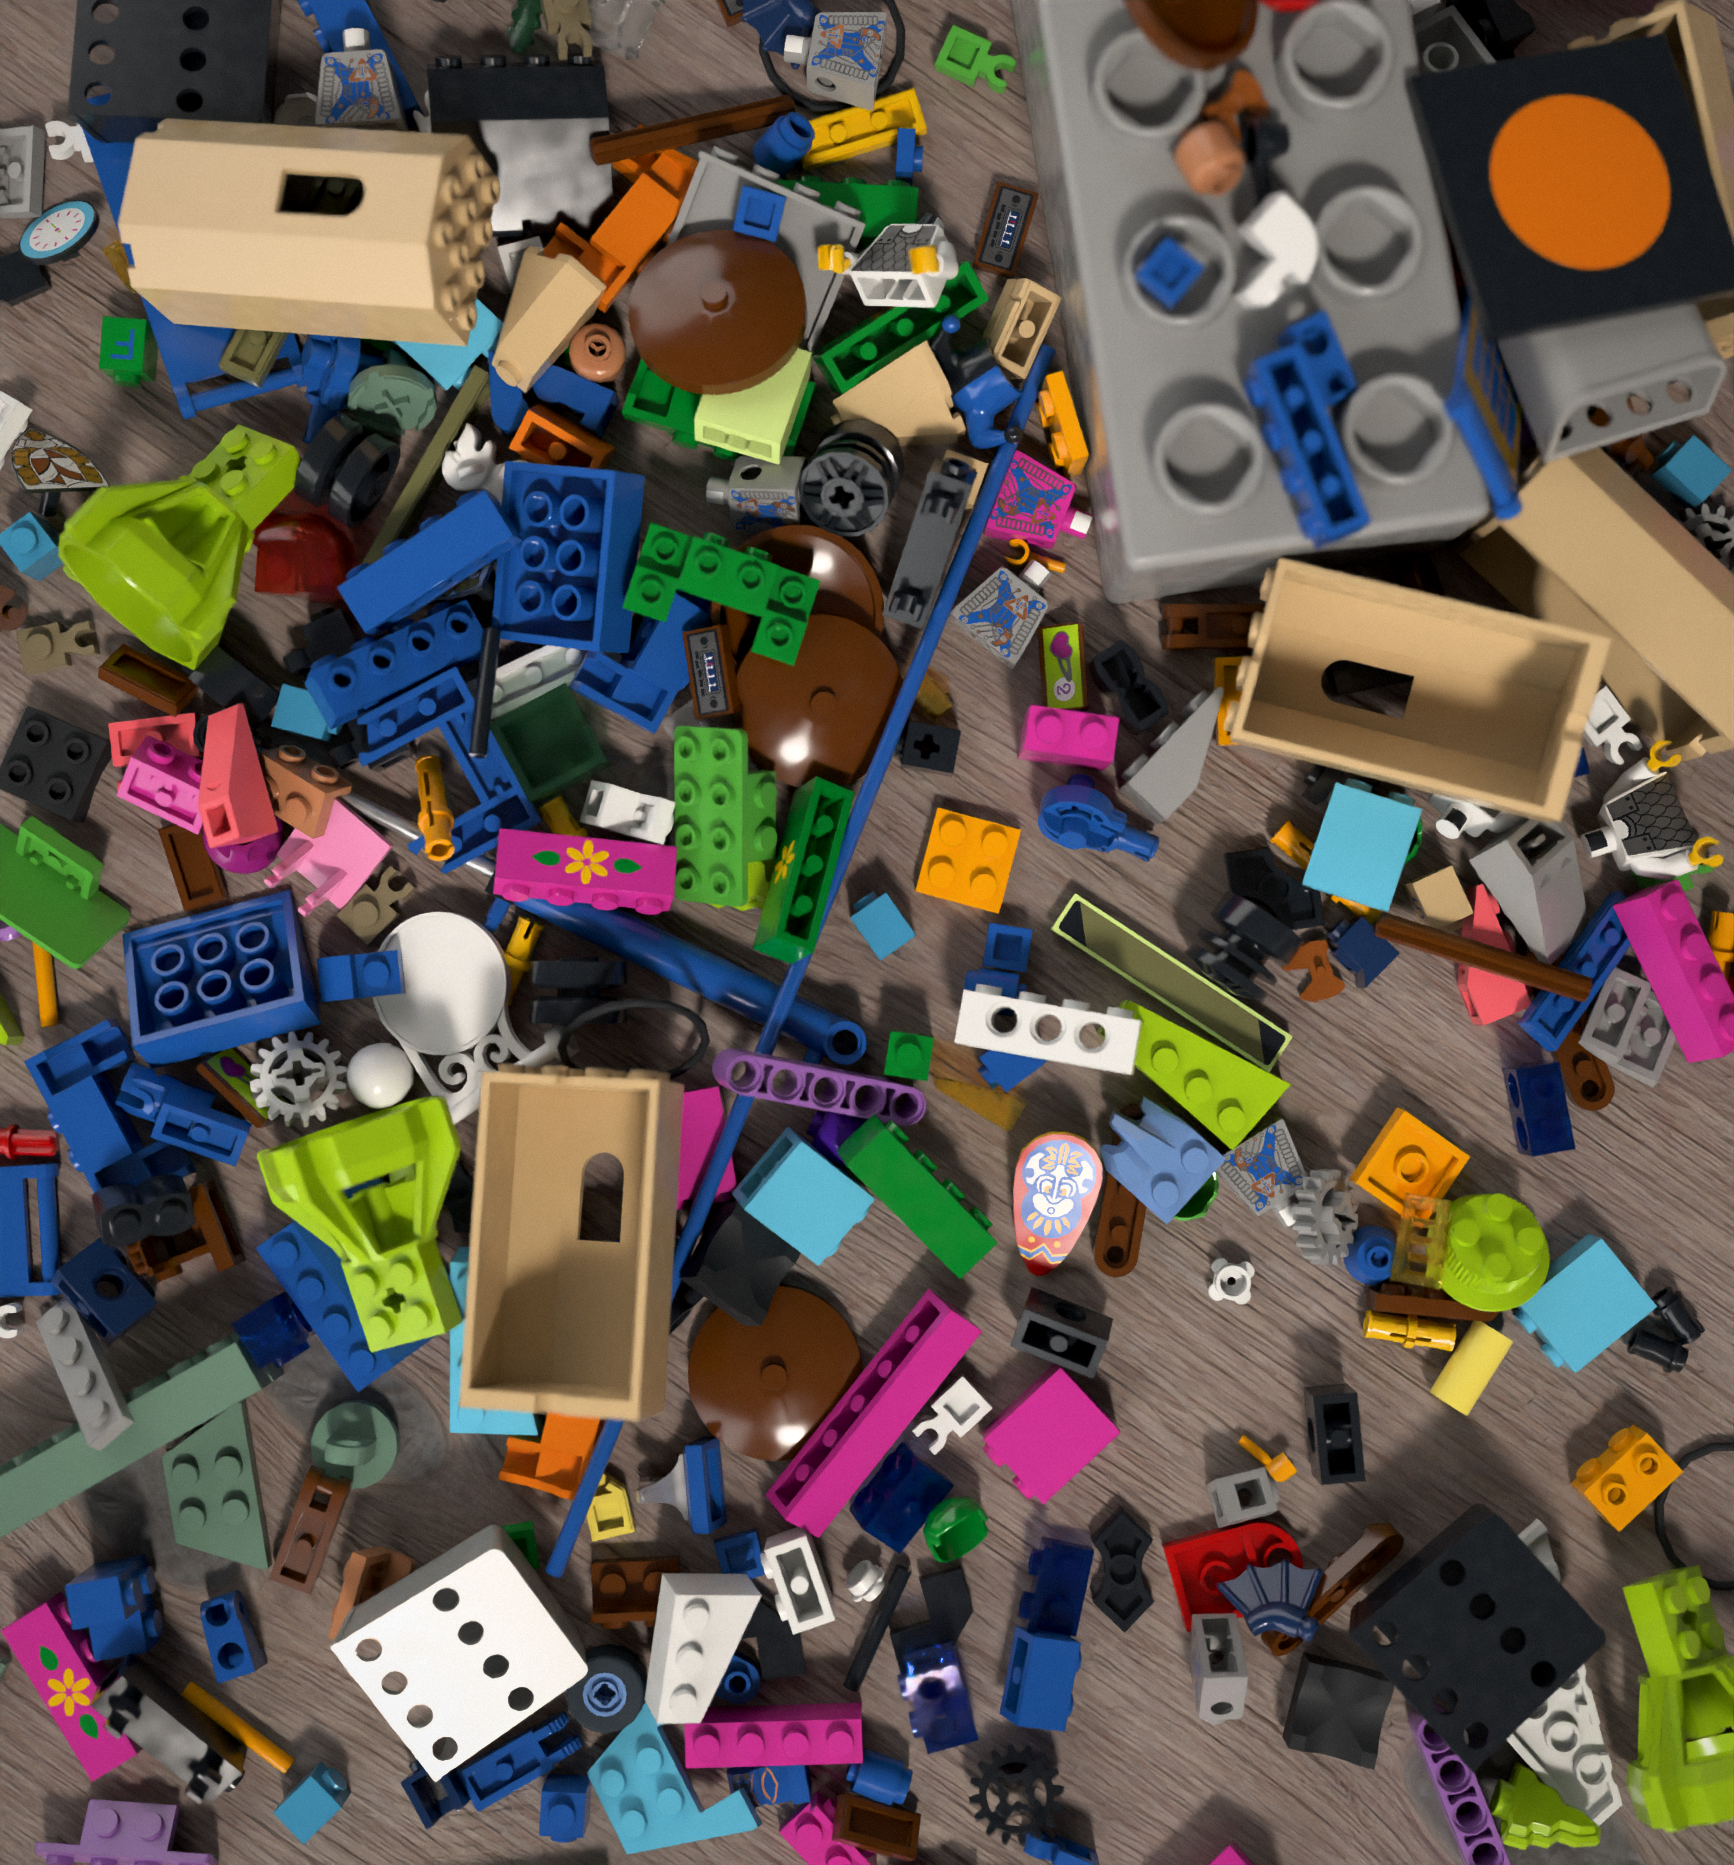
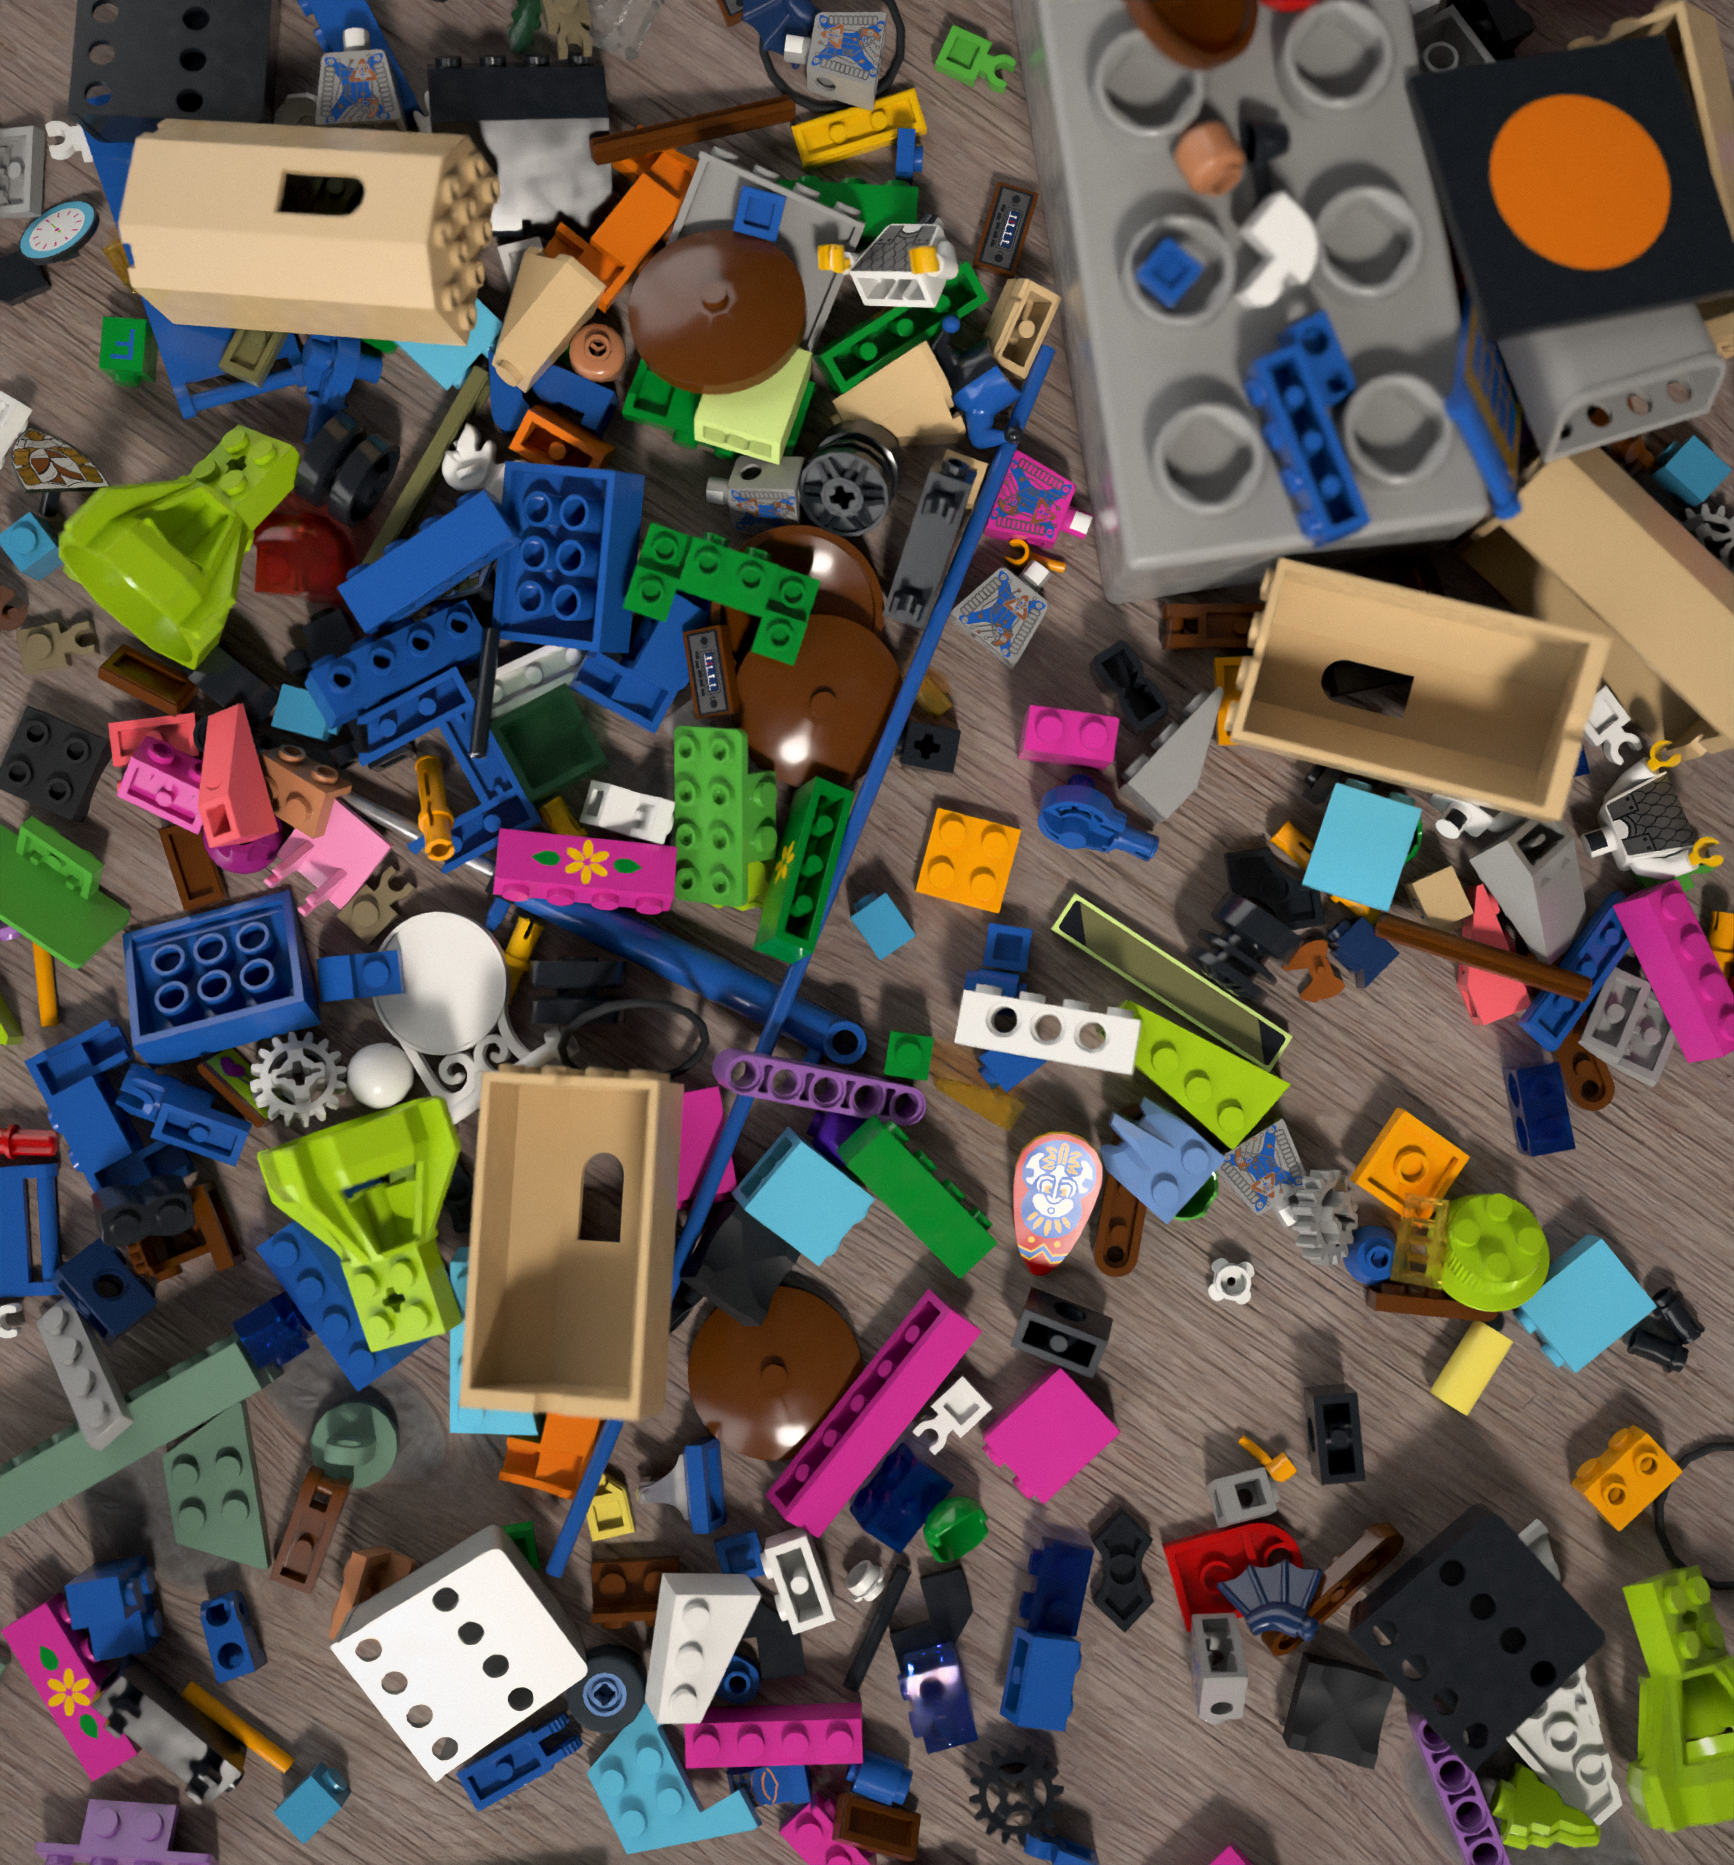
sand green tile [347,348,437,436] -> none
dark blue window [400,1759,470,1830] -> none
blue brick [539,1773,591,1843] -> none
blue brick [753,112,815,178] -> none
light orange plate [1035,371,1089,479] -> none
slope [1037,622,1089,712] -> none
dark orange piece [1200,70,1268,143] -> none
yellow pin [1363,1310,1456,1352] -> none

